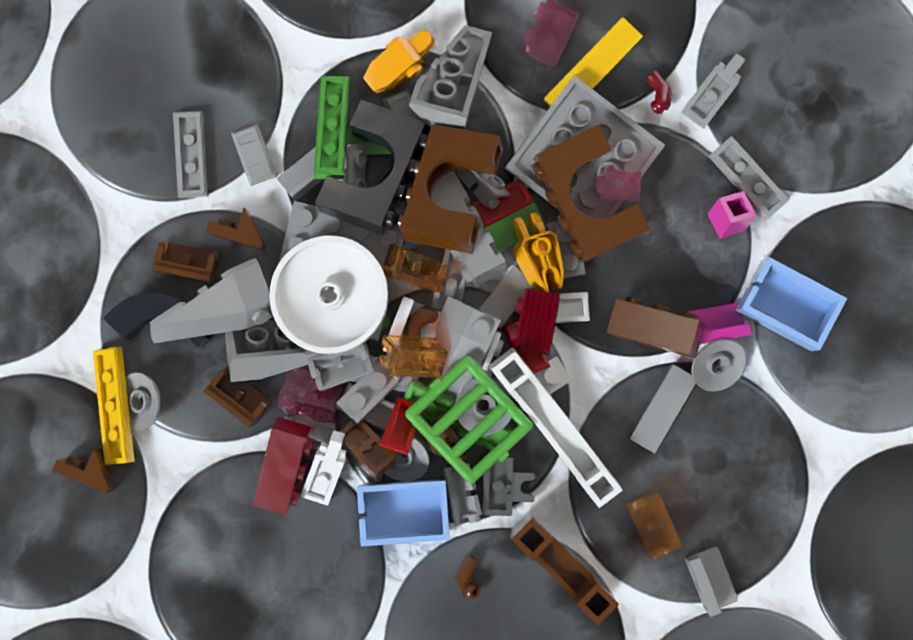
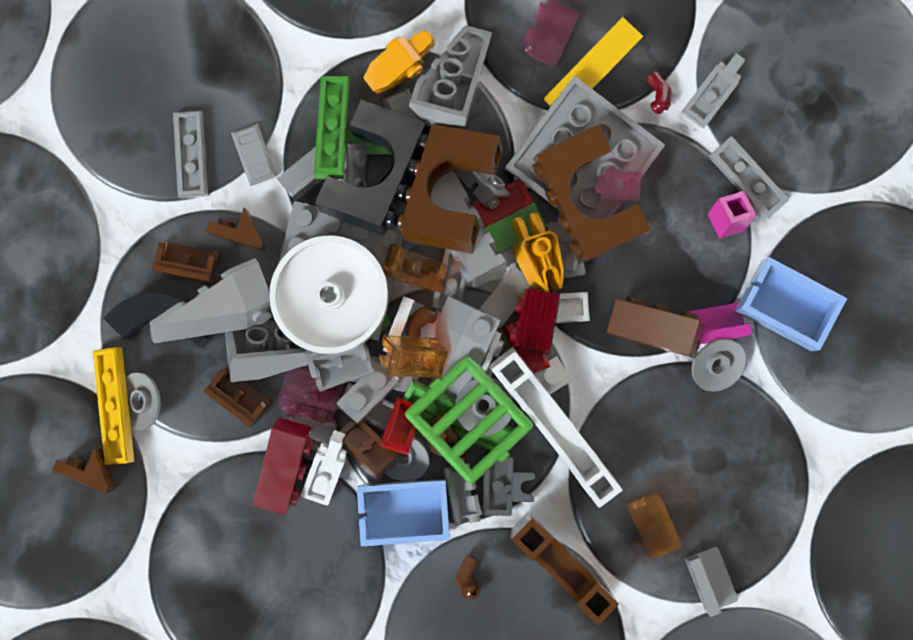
light grey tile [629,364,696,454] -> none

